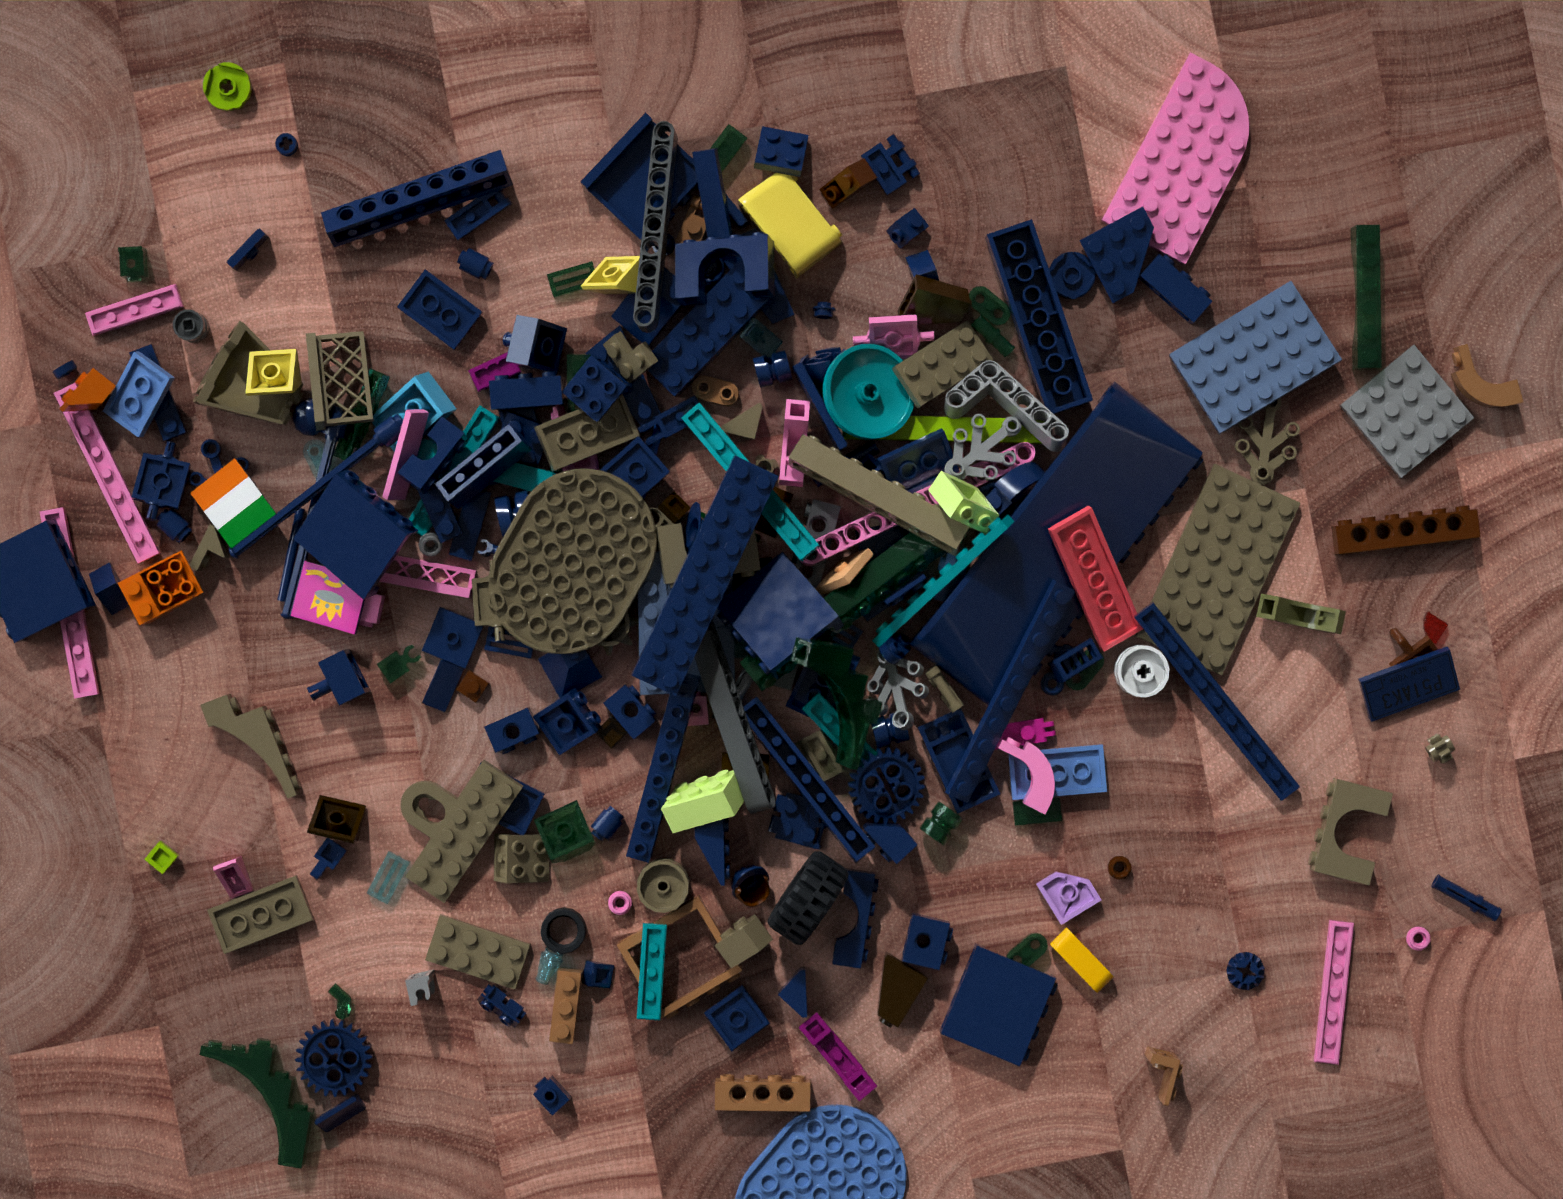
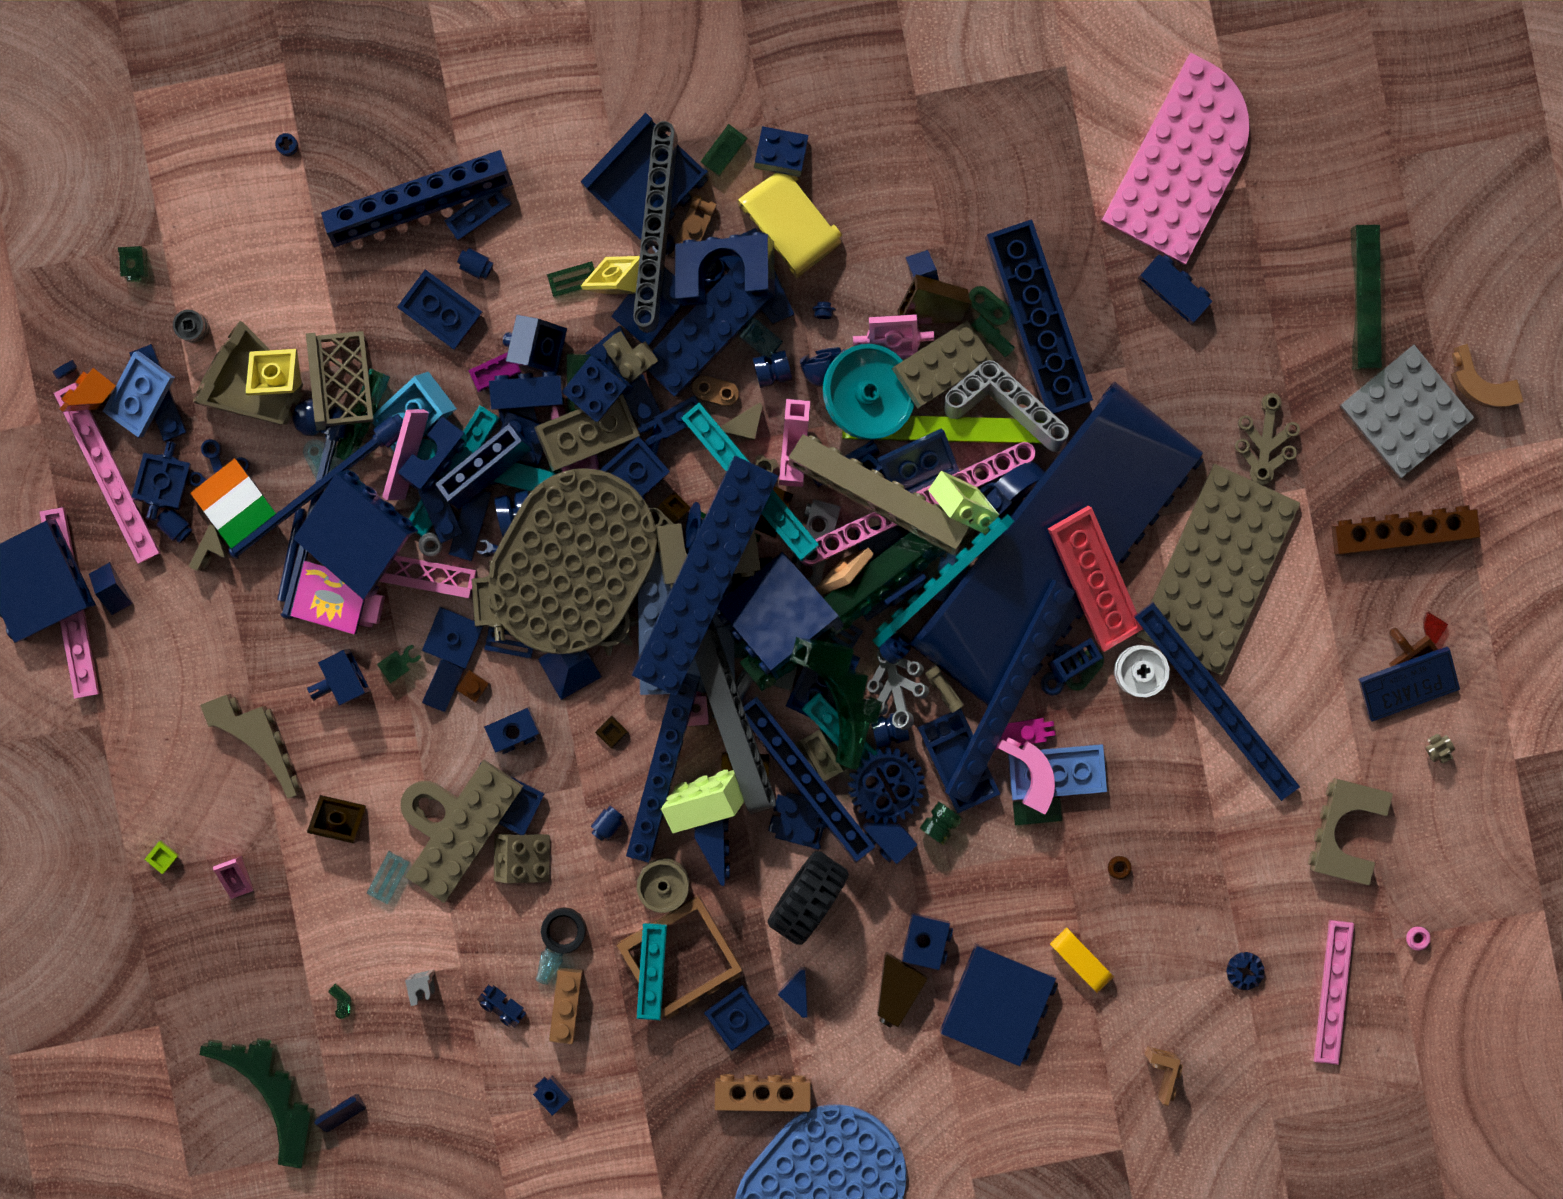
bright pink tile [85,284,184,336] -> none
orange slope [118,550,204,625] -> none
lime plate [203,62,252,111] -> none
dark tan plate [207,875,314,954] -> none
dark blue plate [227,228,269,271] -> none
dark blue gear [295,1018,373,1097] -> none
dark blue plate [310,838,348,880] -> none
dark tan plate [425,914,531,990] -> none
dark blue plate [533,688,601,755] -> none
clear green slope [534,800,596,863] -> none
dark blue slope [582,960,614,989] -> none
dark blue brick [603,684,656,739] -> none
bright pink plate [608,891,632,915] -> none
dark blue tile [692,148,733,239] -> none
dark tan brick [714,914,773,969] -> none
dark blue tile [725,193,748,229] -> none
piece [731,865,769,907] -> none
dark blue tile [792,362,847,451] -> none
magenta slope [798,1012,877,1101] -> none
reddish brown slope [819,158,877,209] -> none
dark blue arch [832,868,879,969] -> none
dark blue plate [861,134,921,196] -> none
dark blue bracket [886,208,929,249] -> none
light grey plant [944,414,1021,481] -> none
clear green plate [1006,932,1048,966] -> none
lavender plate [1036,871,1101,925] -> none
dark blue tile [1049,252,1095,299] -> none
dark blue plate [1079,206,1154,303] -> none
sand blue plate [1169,281,1342,435] -> none
olive arch [1256,594,1346,634] -> none
dark blue pin [1431,874,1502,922] -> none

